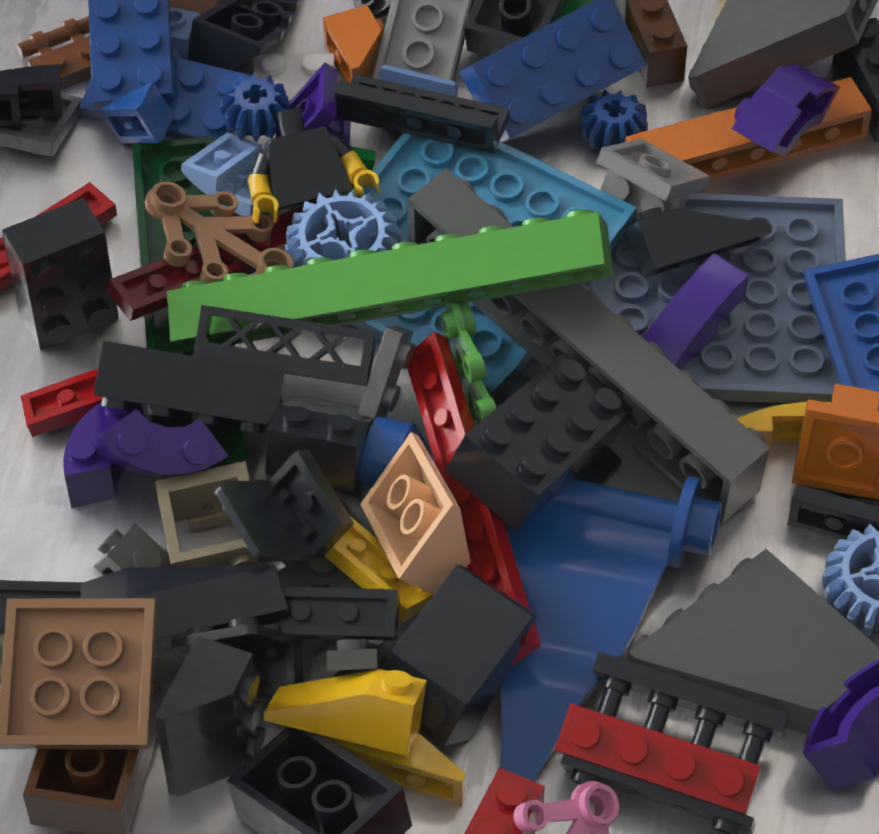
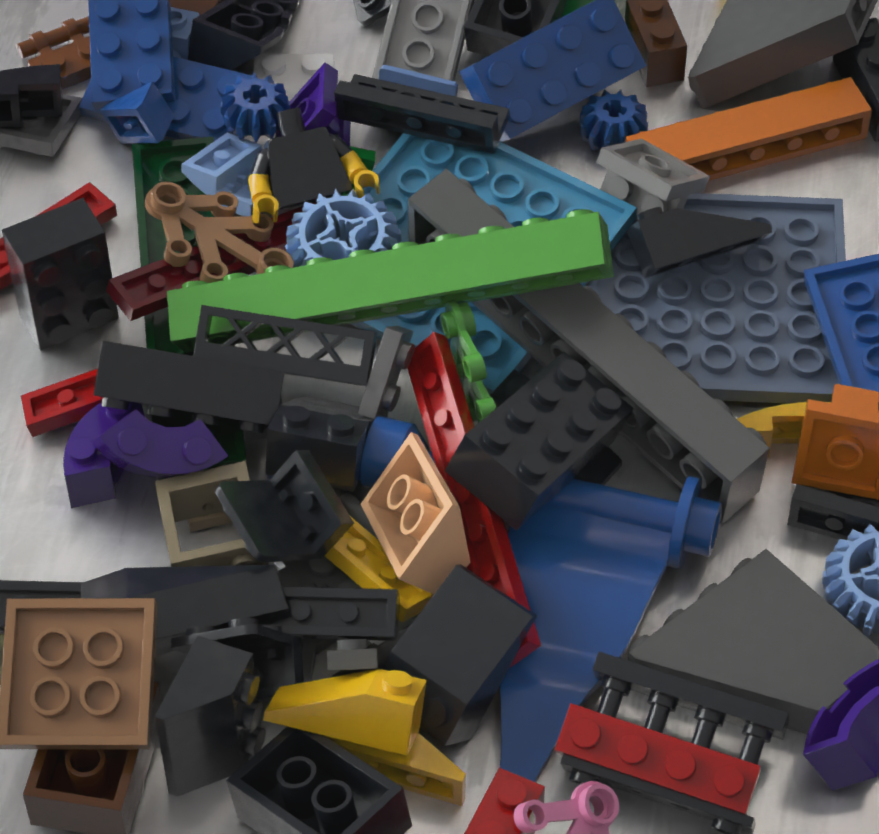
dark grey bracket [93,523,171,573] -> none
orange slope [323,5,385,82] -> none
dark purple slope [643,253,749,370] -> none
dark purple brick [731,64,840,156] -> none

